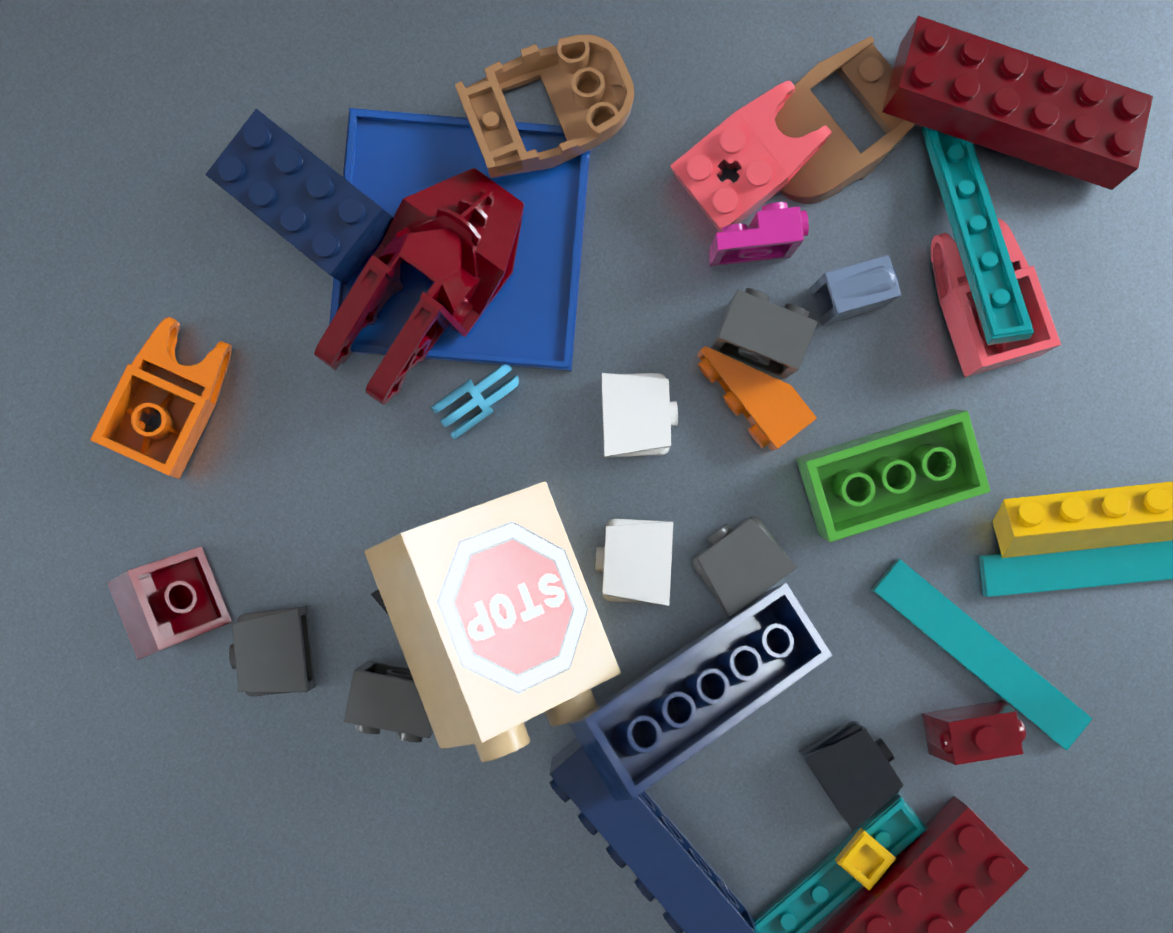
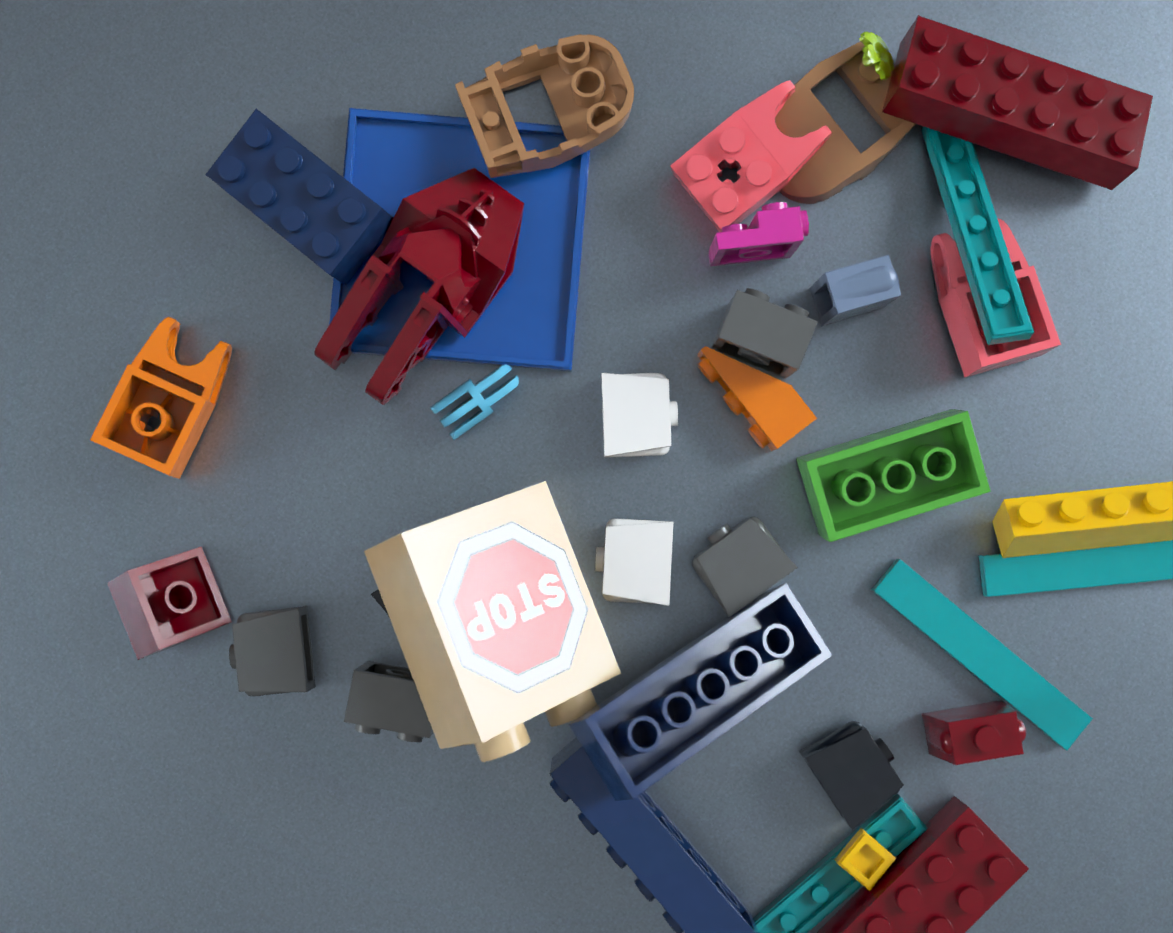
none -> lime plant [859,32,894,80]

